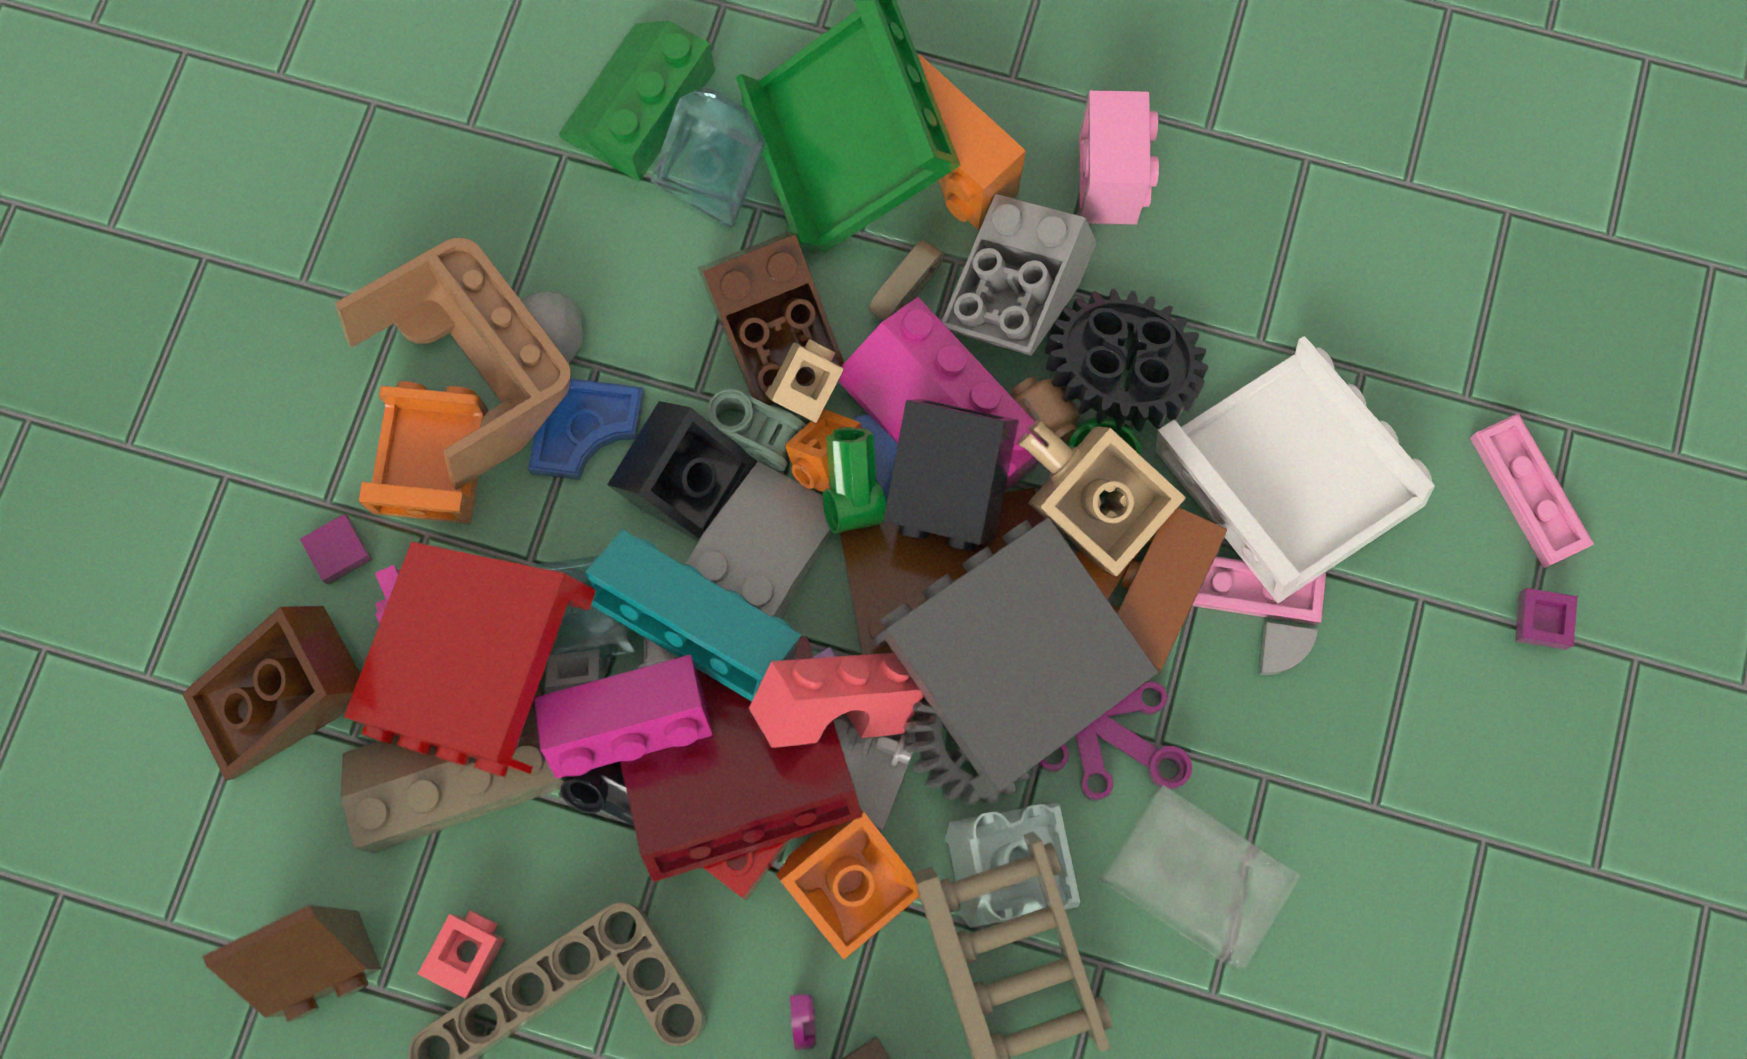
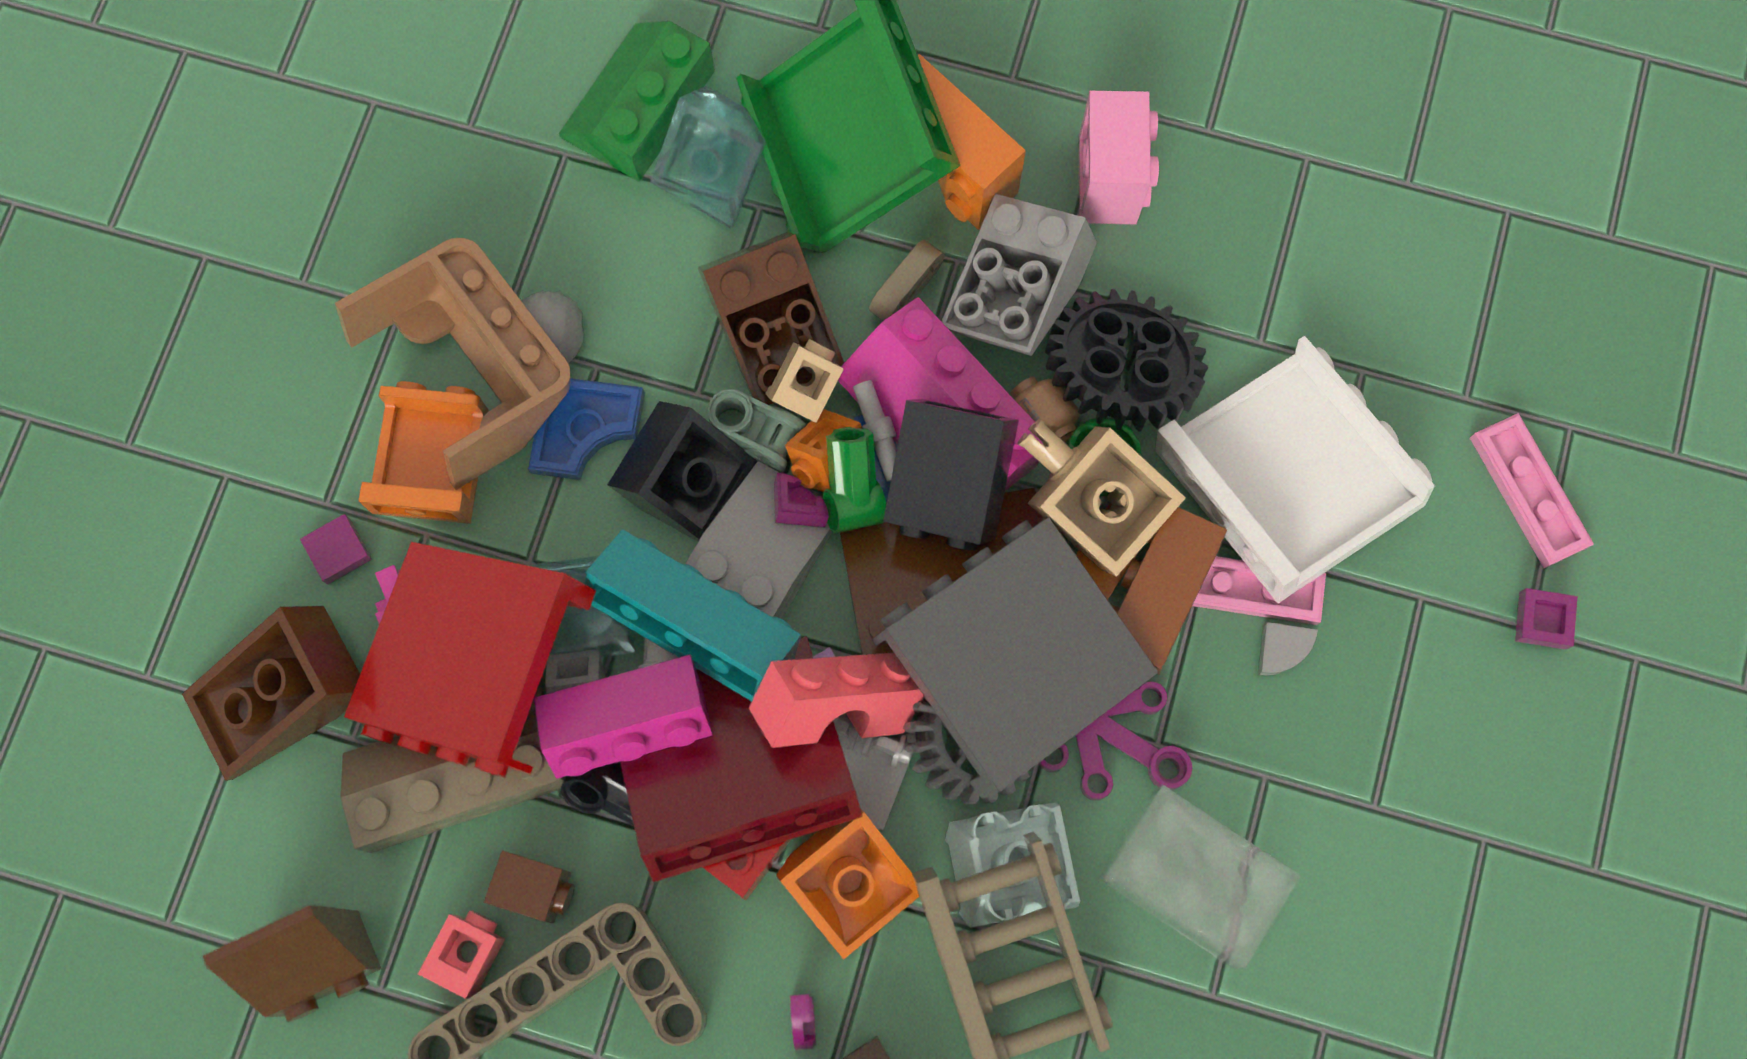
none -> reddish brown brick [484,850,574,923]
none -> magenta tile [774,473,829,527]
none -> light grey bar [853,380,897,482]

